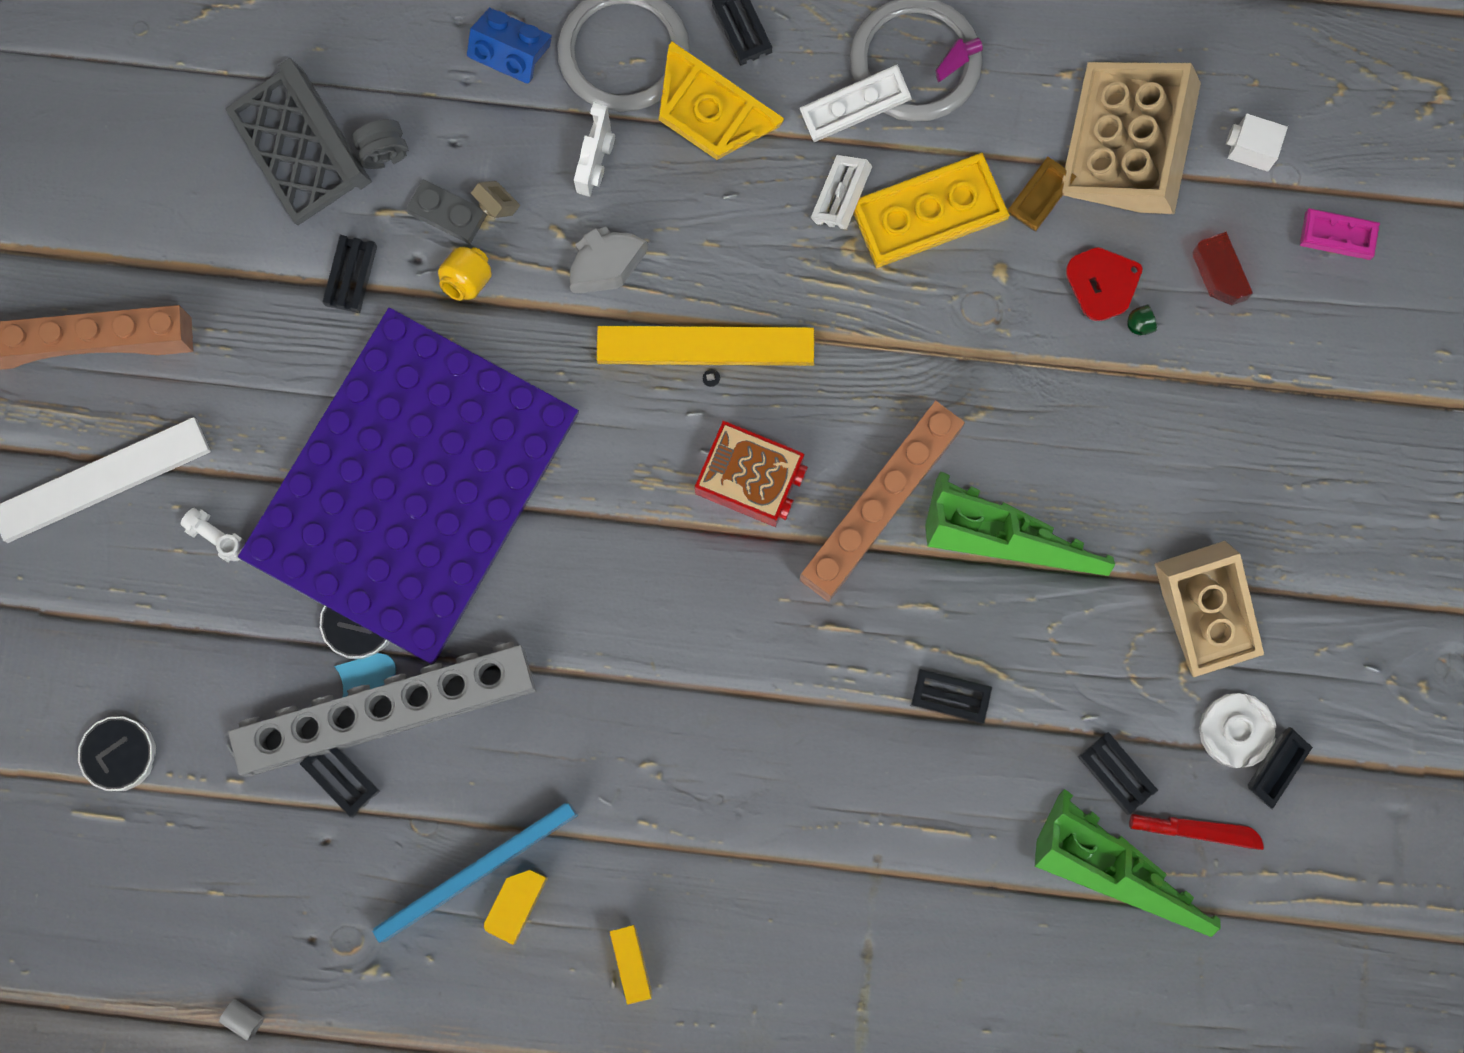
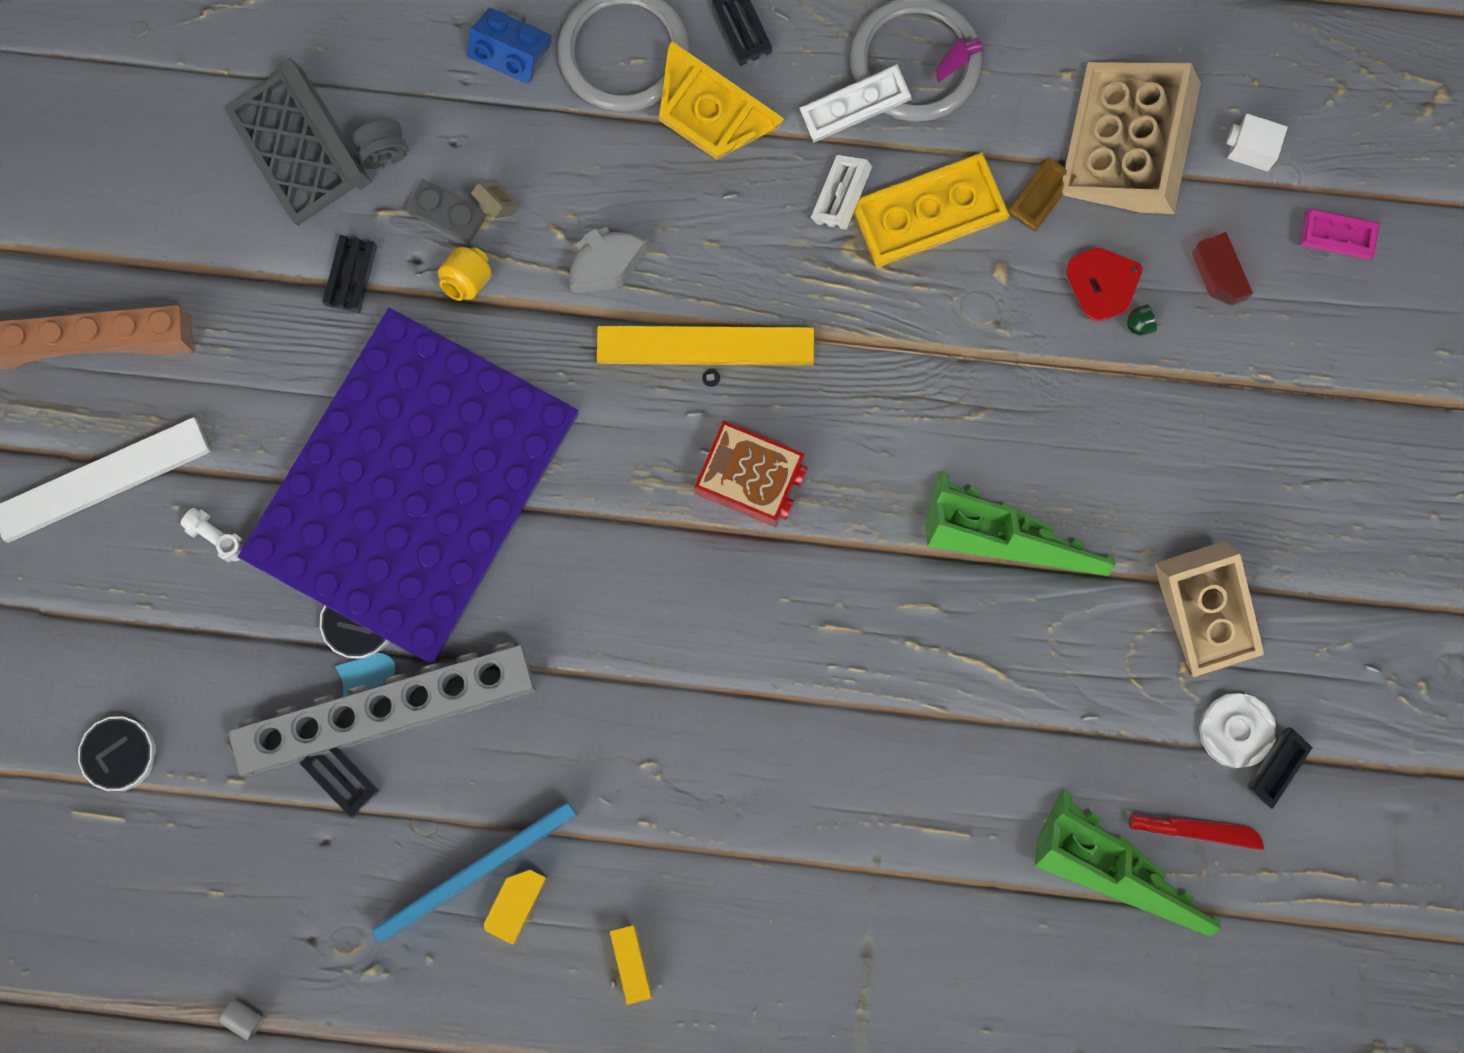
white wing [574,102,615,197] -> none
nougat arch [800,400,965,602] -> none
black tile [910,669,992,724] -> none
black tile [1078,732,1158,815] -> none

